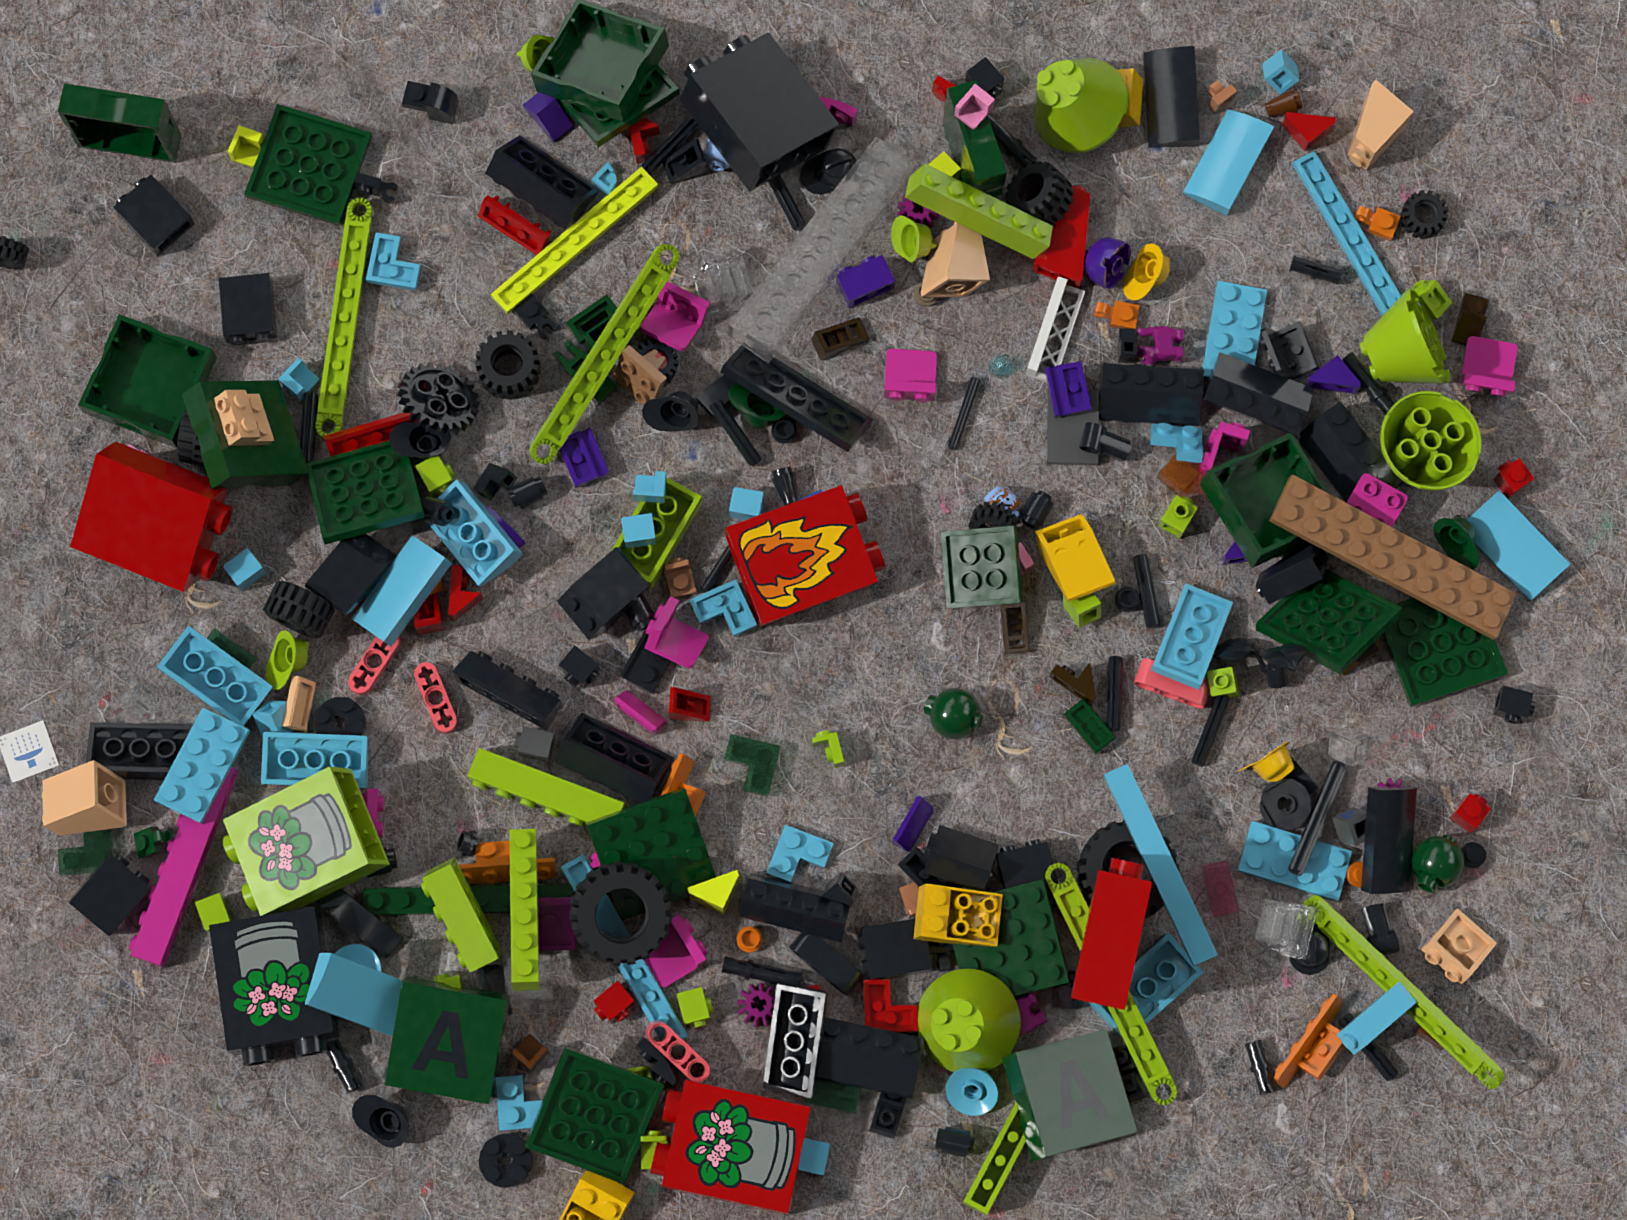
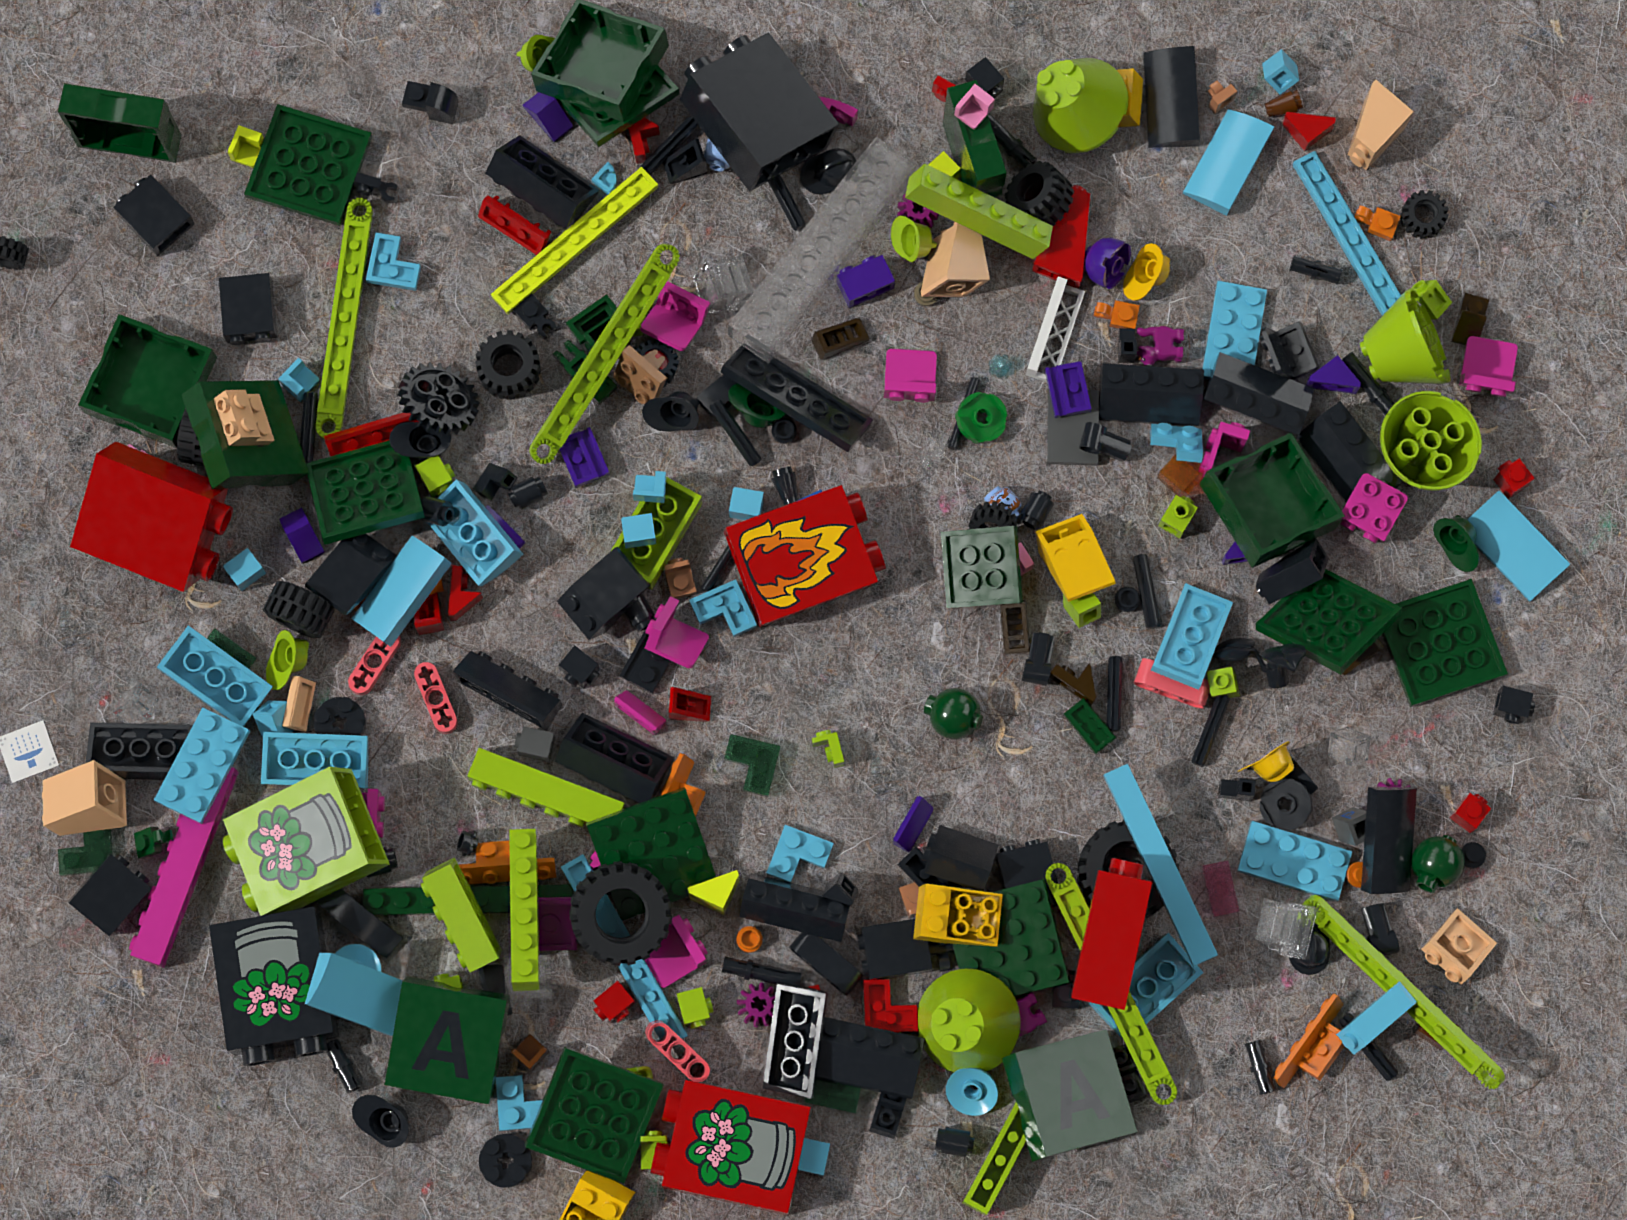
lime panel [195,893,233,931] -> none
black slope [637,1037,677,1088] -> none
medium nougat plate [1269,474,1516,640] -> none
black axle [1288,760,1347,876] -> none
none -> dark purple slope [279,507,325,564]
none -> green plate [955,392,1007,444]
none -> black piece [1022,632,1055,686]
none -> black piece [1218,778,1256,801]

